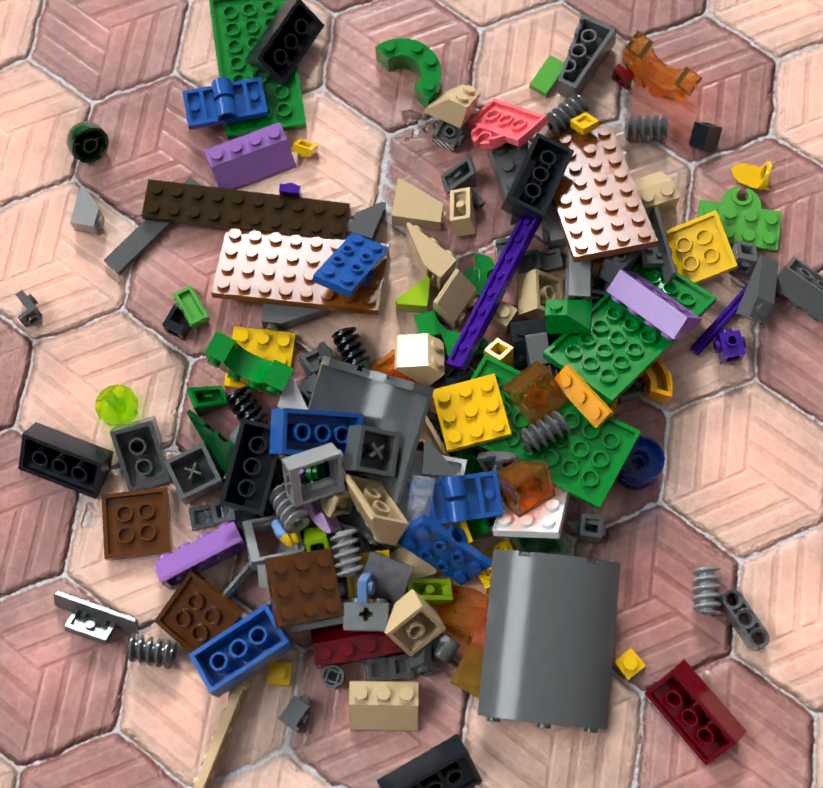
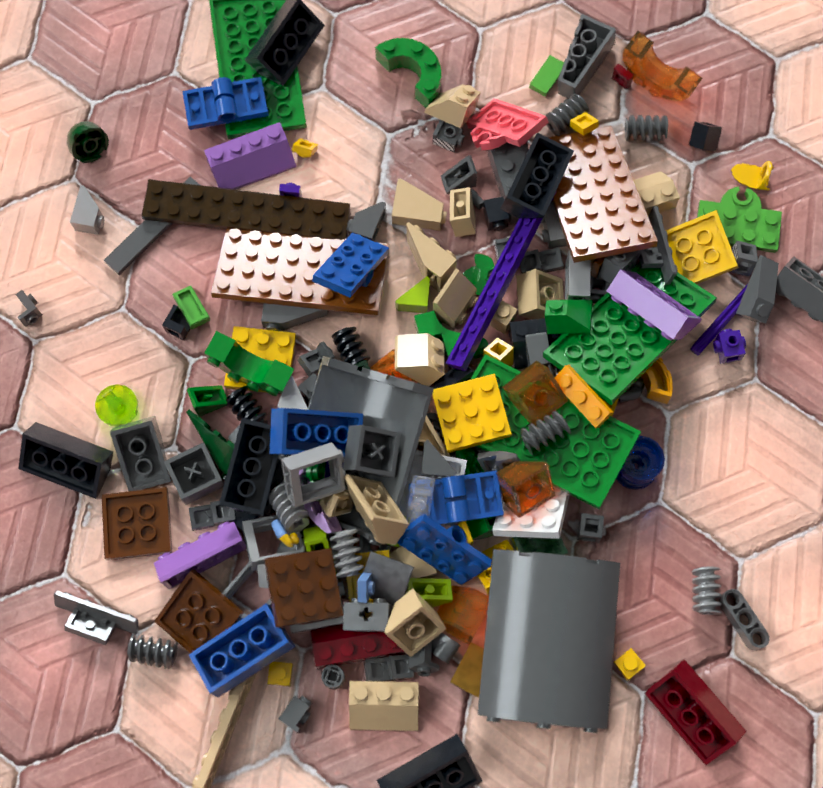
none -> black brick [483,196,509,231]

